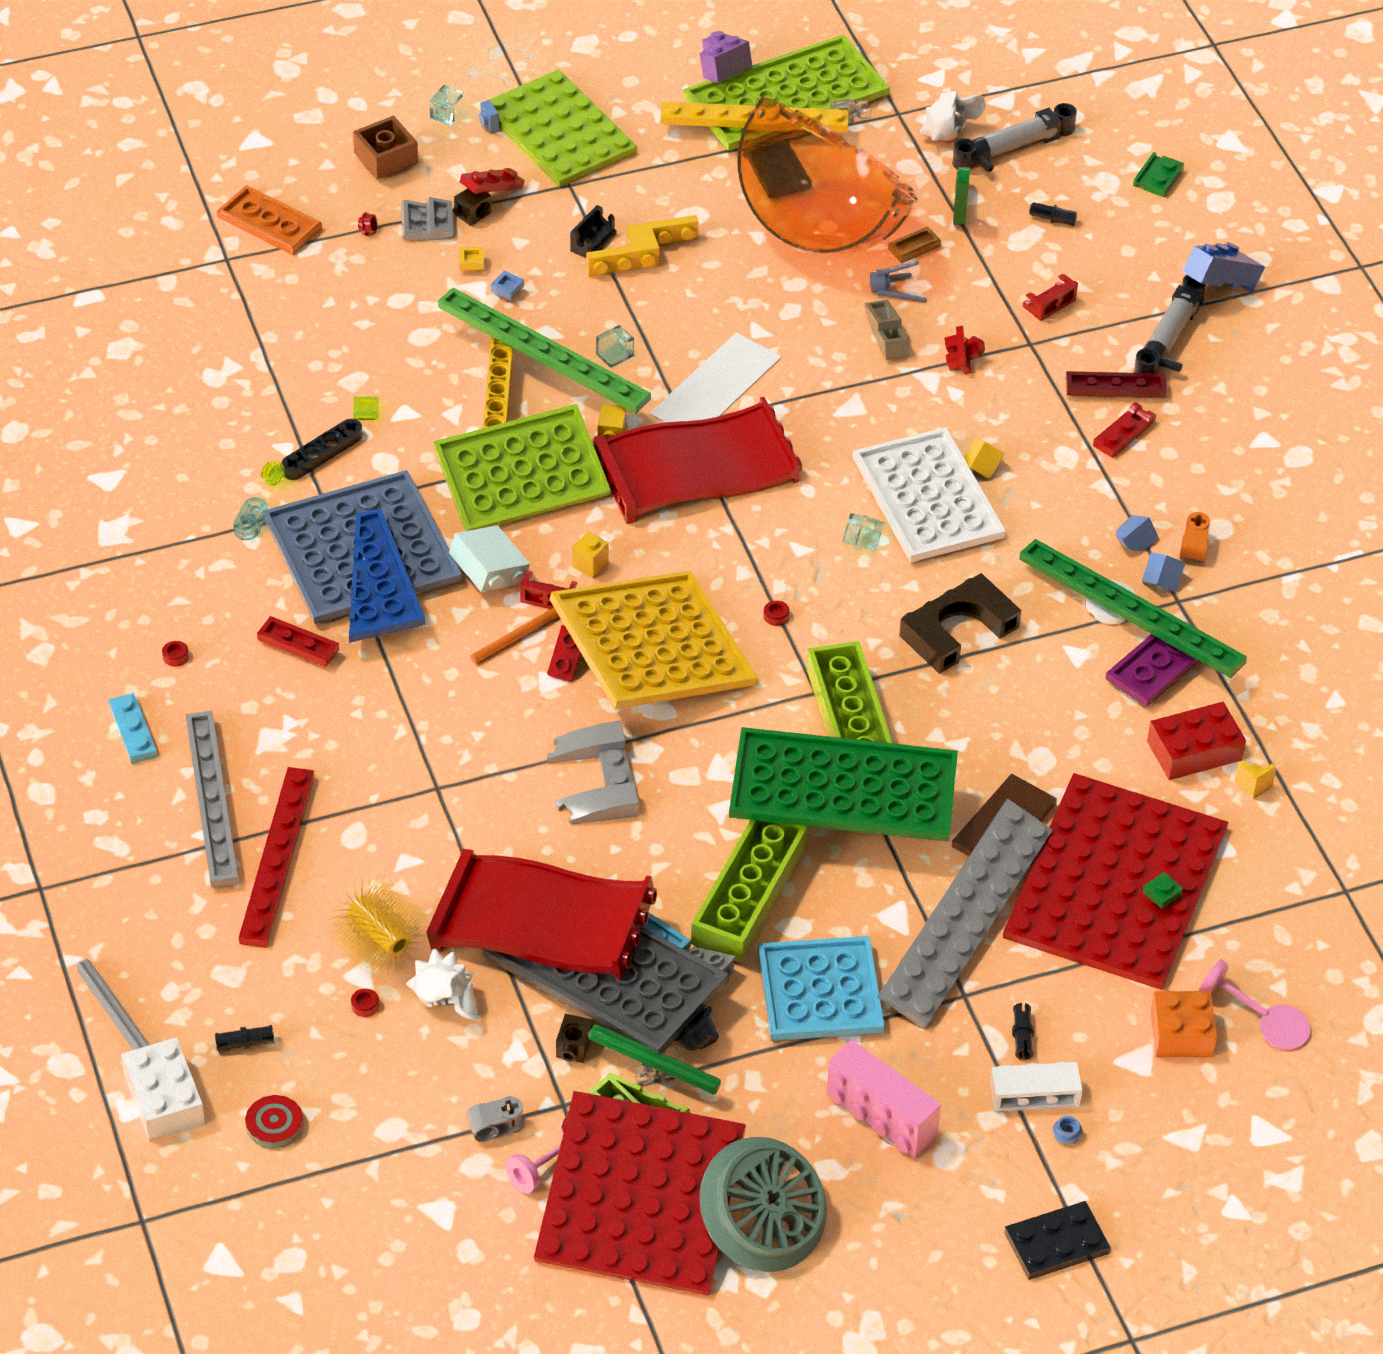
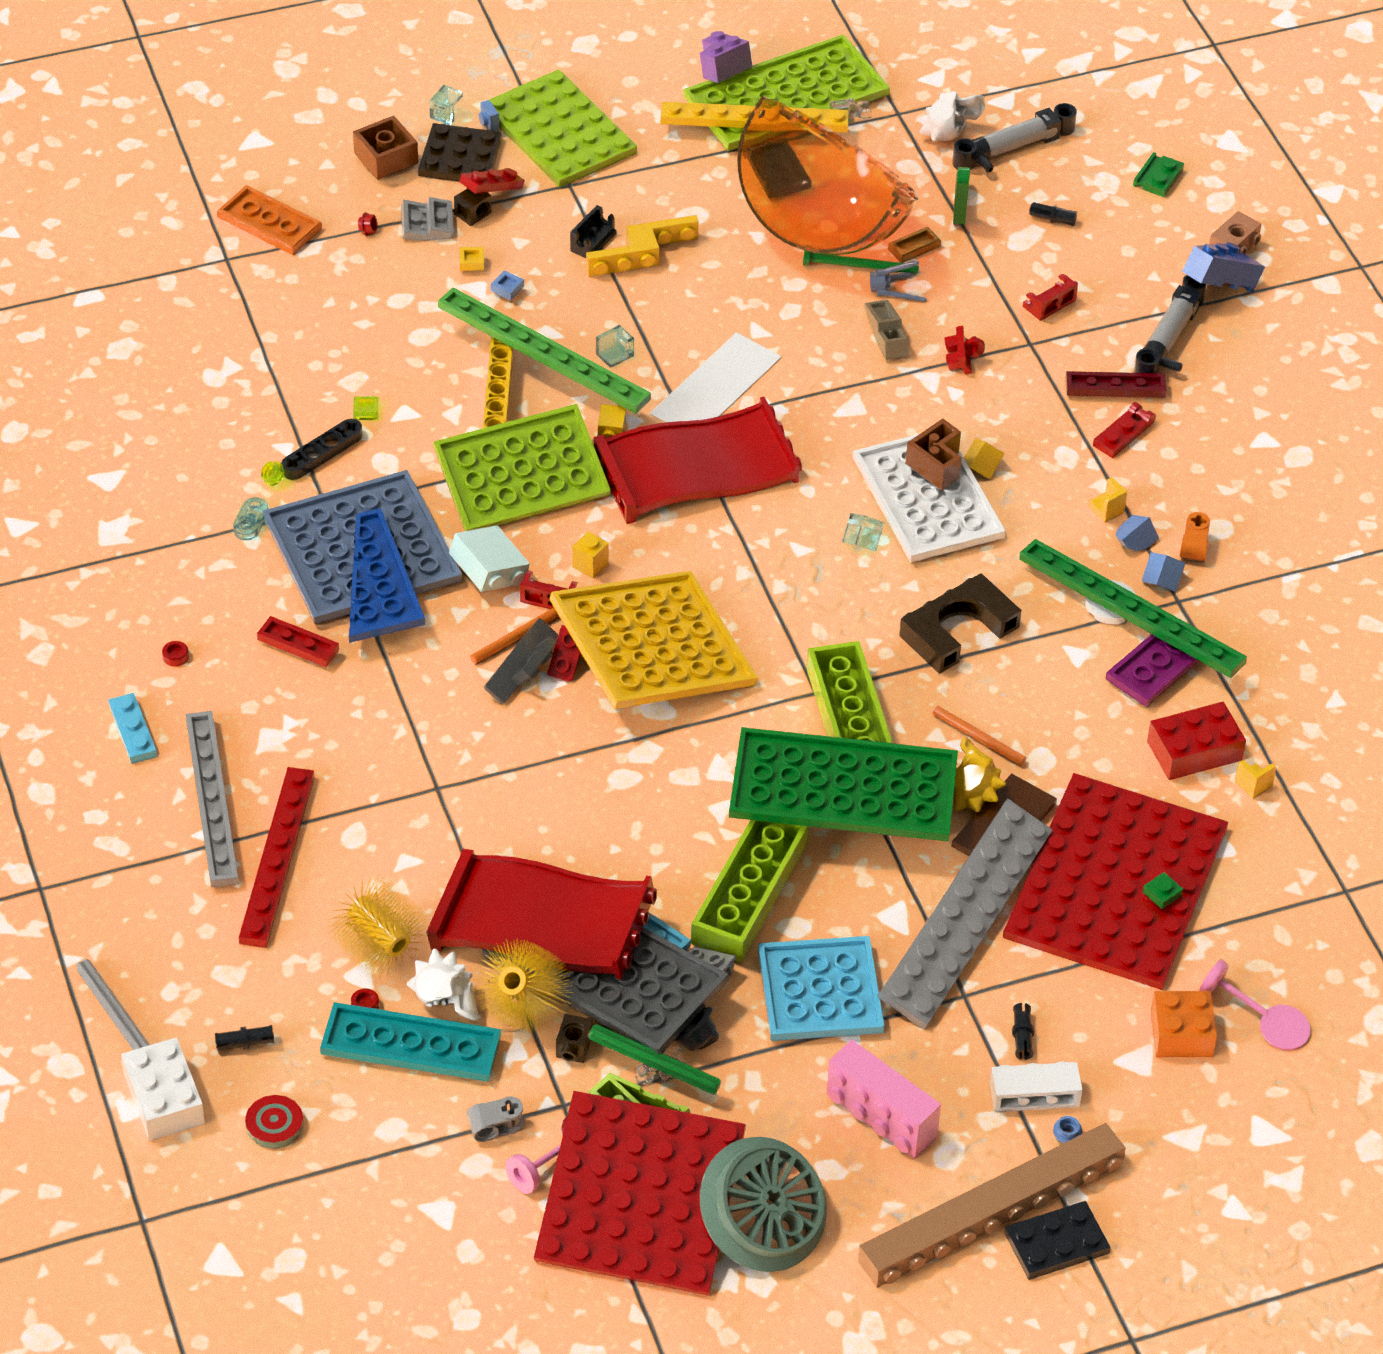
light grey wedge [547,720,638,824] -> none
red tile [763,600,790,626] -> none
none -> teal plate [320,1002,501,1082]
none -> dark brown plate [418,123,502,182]
none -> yellow piece [473,938,574,1033]
none -> dark grey bracket [483,618,558,704]
none -> green bar [803,248,919,274]
none -> medium nougat brick [858,1123,1126,1288]
none -> dark orange brick [905,418,962,491]
none -> orange bar [933,706,1027,766]
none -> yellow head [953,737,1006,812]
none -> yellow panel [1089,477,1128,523]
none -> nougat brick [1209,211,1262,255]

